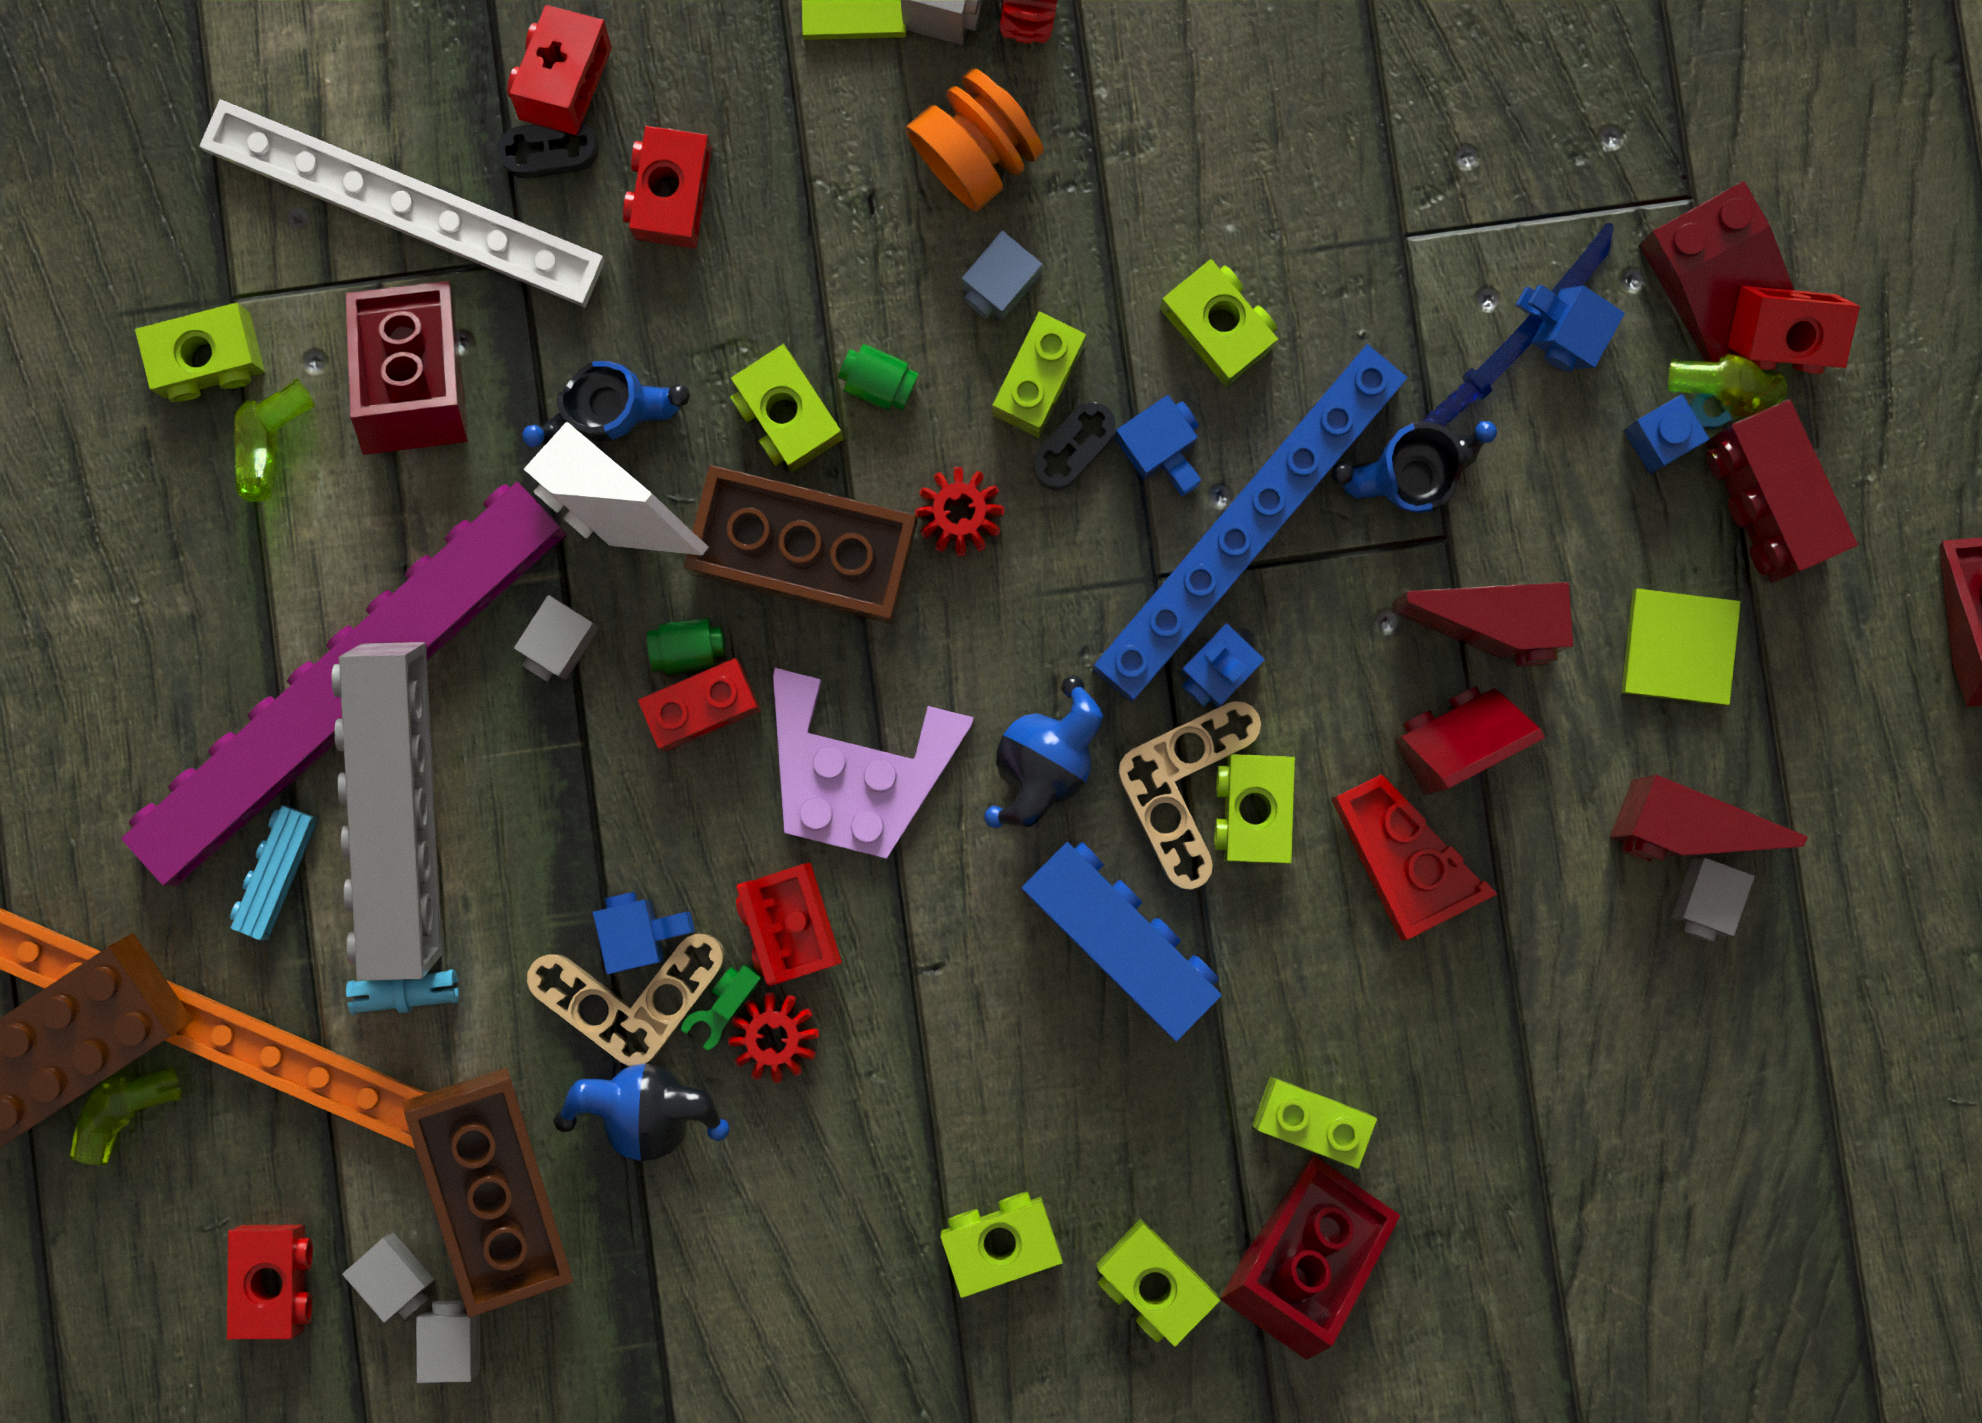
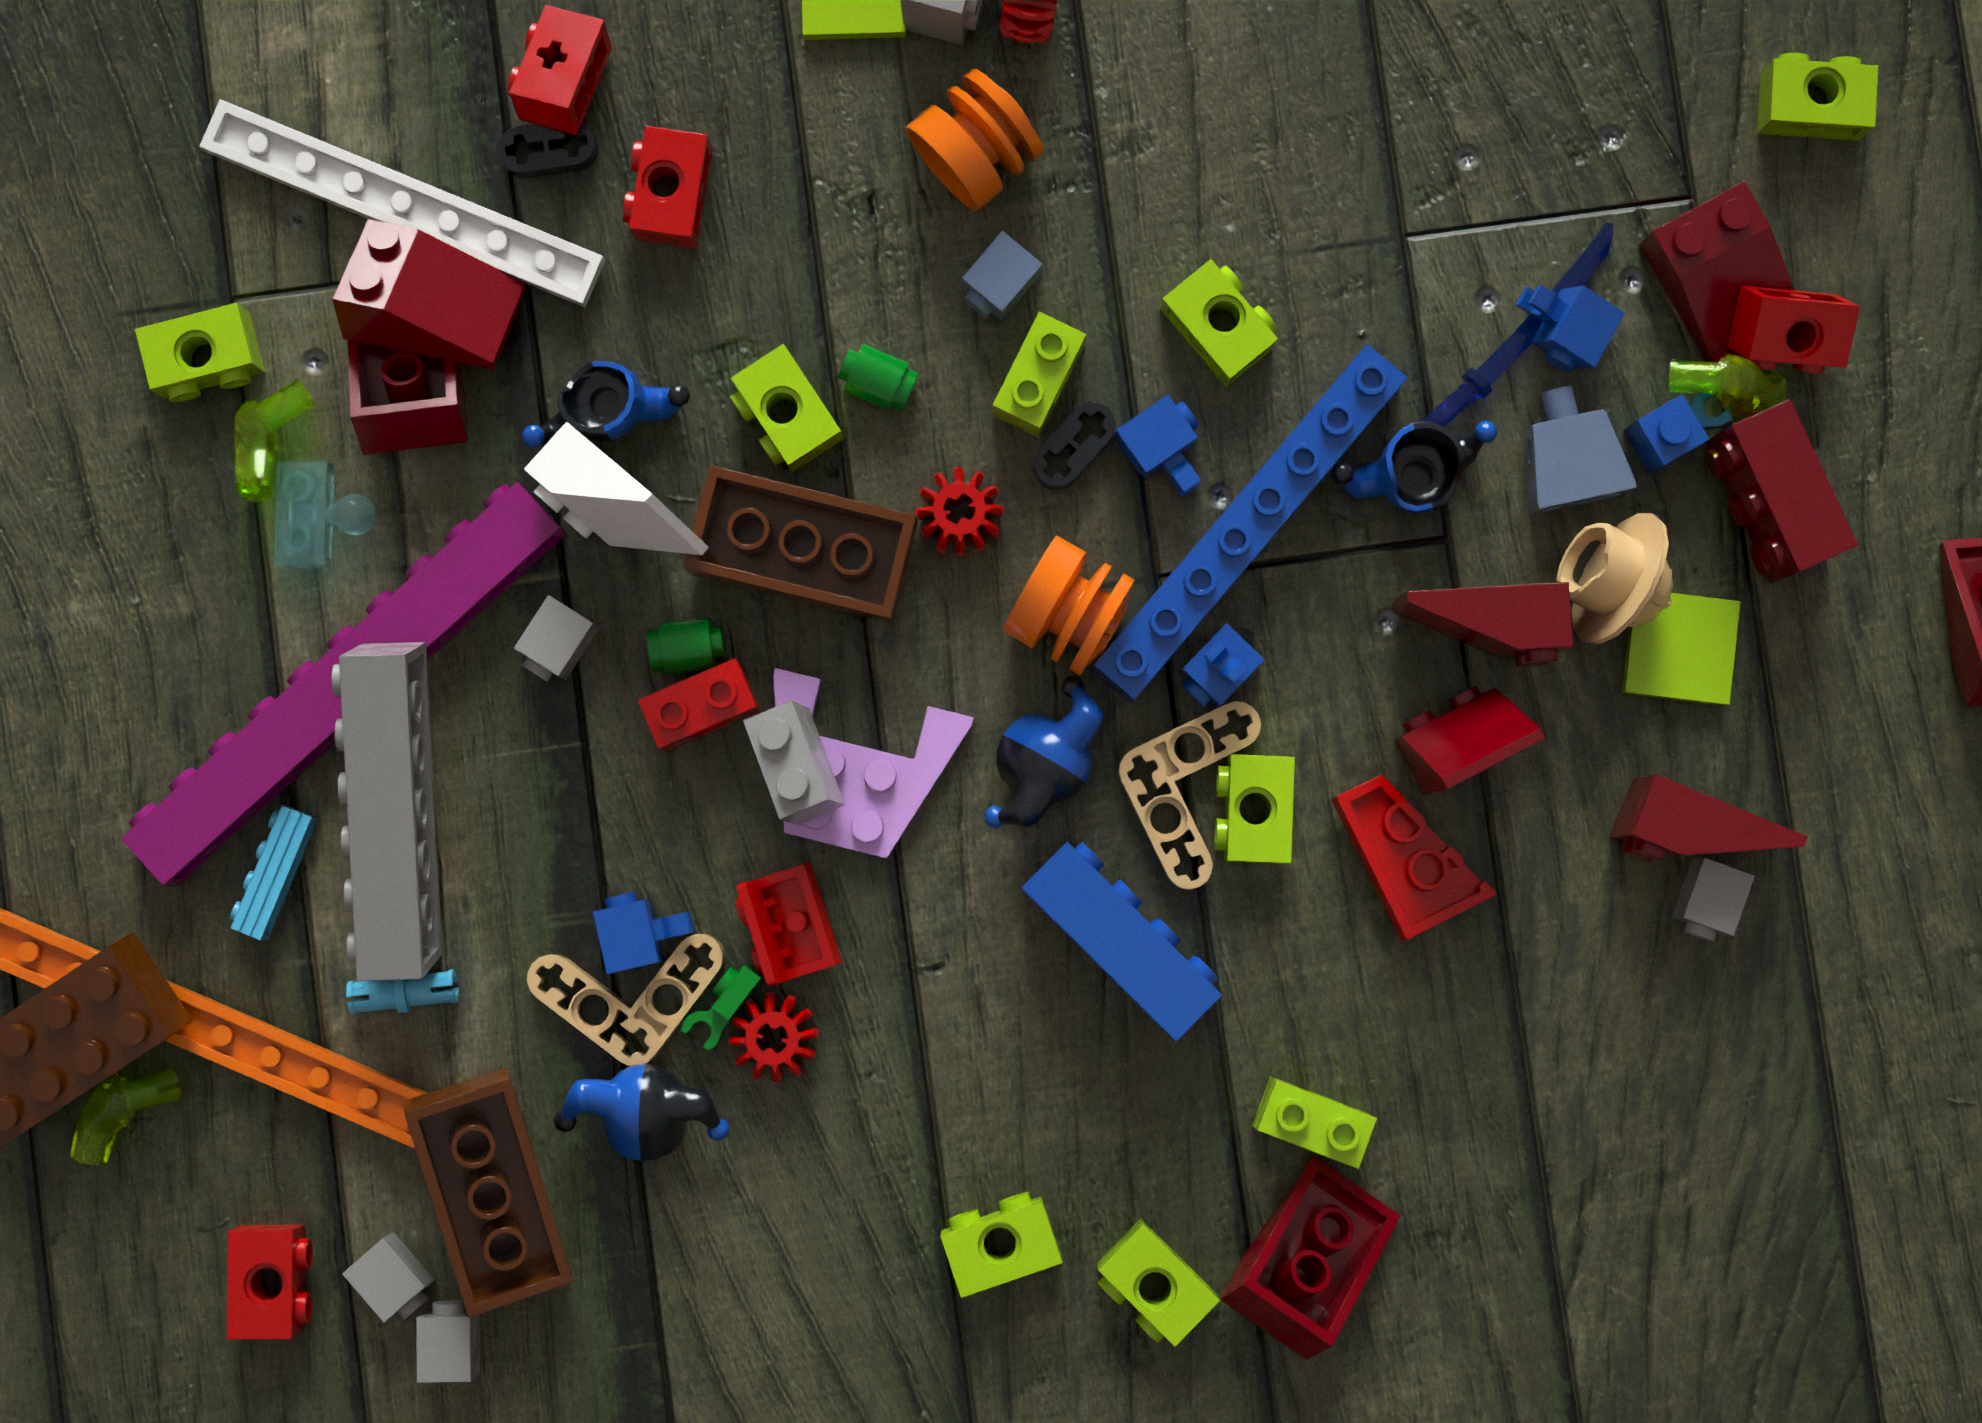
none -> clear light blue plate [274,461,376,568]
none -> dark red slope [332,219,526,370]
none -> light grey brick [743,700,845,825]
none -> orange wheel [1002,535,1135,676]
none -> sand blue torso [1524,386,1637,516]
none -> tan helmet [1556,513,1674,644]
none -> lime brick [1757,53,1879,141]

